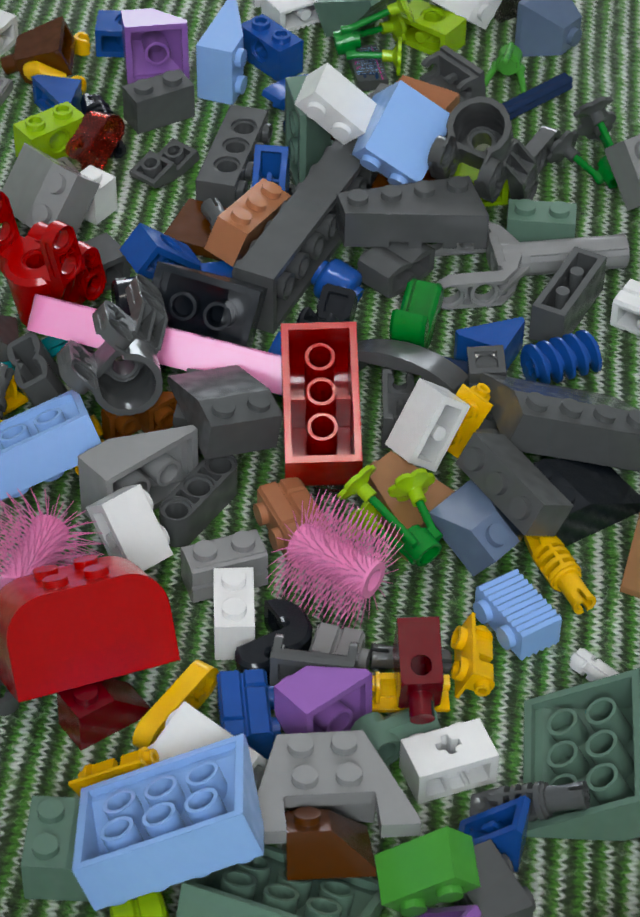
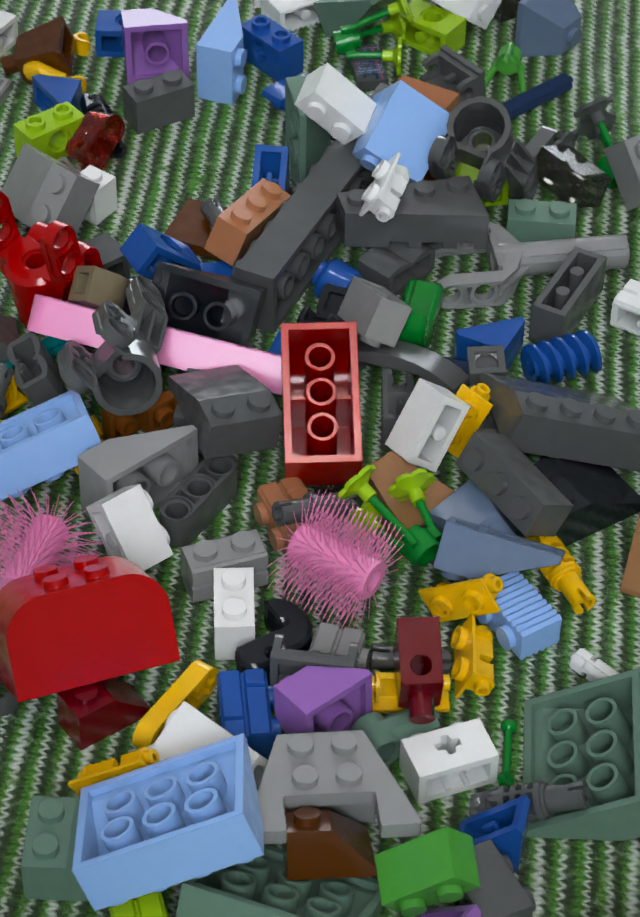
dark grey slope [129,138,200,188] -> none
dark grey brick [196,105,273,208] -> none
none -> dark tan brick [68,265,130,310]
none -> dark grey pin [272,491,352,527]
none -> light grey brick [337,276,412,348]
none -> white hinge [359,152,410,222]
none -> yellow hinge [418,573,503,623]
none -> sand blue slope [433,516,566,582]
none -> green hinge [497,718,517,787]
none -> clear smoke brick [536,145,611,208]

